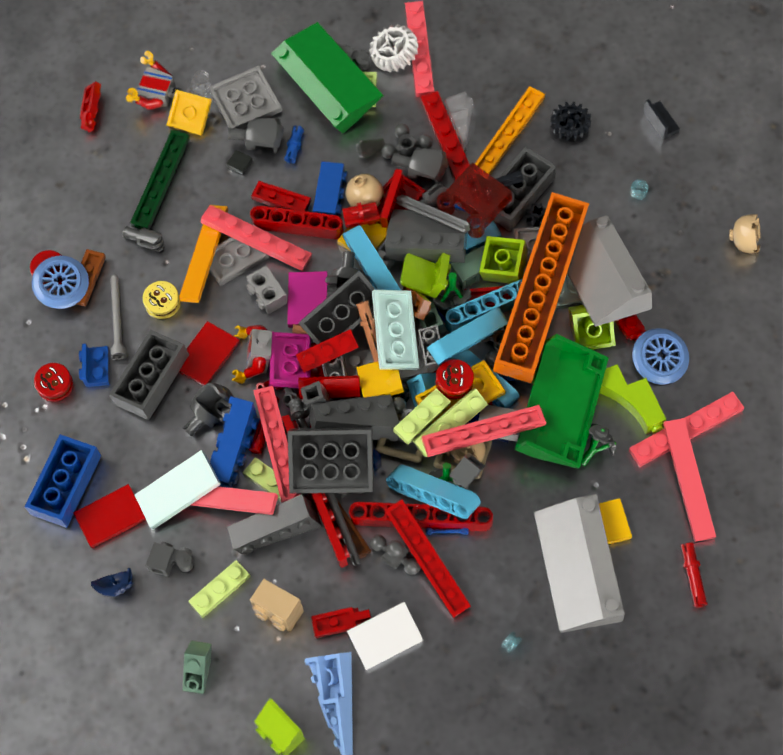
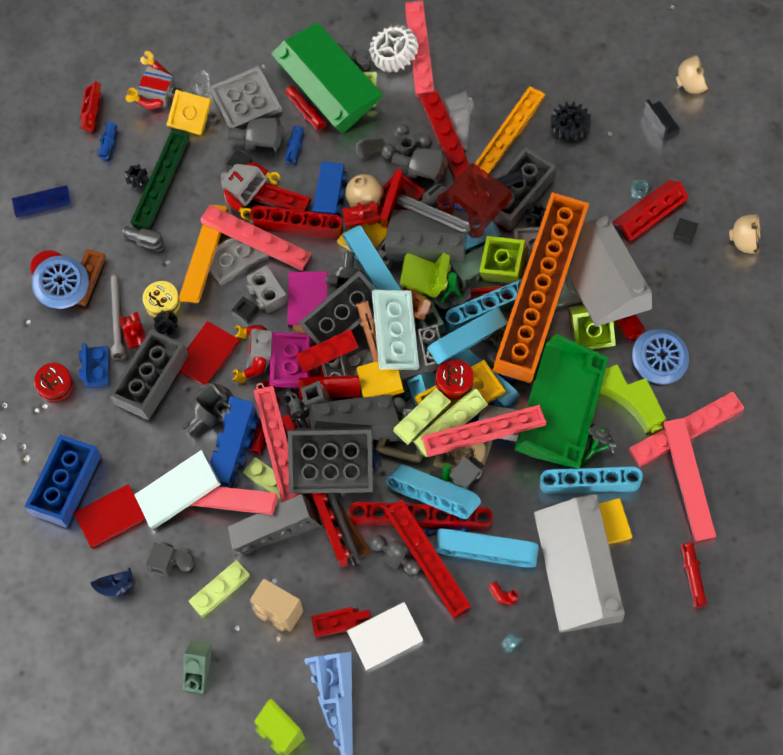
none -> clear blue plate [12,185,72,218]
none -> blue pin [97,122,118,160]
none -> red hips [119,312,146,350]
none -> black gear [124,164,148,189]
none -> black gear [153,310,178,335]
none -> light grey torso [221,162,280,222]
none -> pearl dark grey tile [231,297,259,323]
none -> red pin [285,86,326,131]
none -> medium azure beam [434,529,539,568]
none -> red arm [488,581,519,605]
none -> medium azure beam [540,467,643,494]
none -> red panel [612,180,689,241]
none -> pearl dark grey tile [673,218,698,243]
none -> tan cylinder [676,55,709,94]

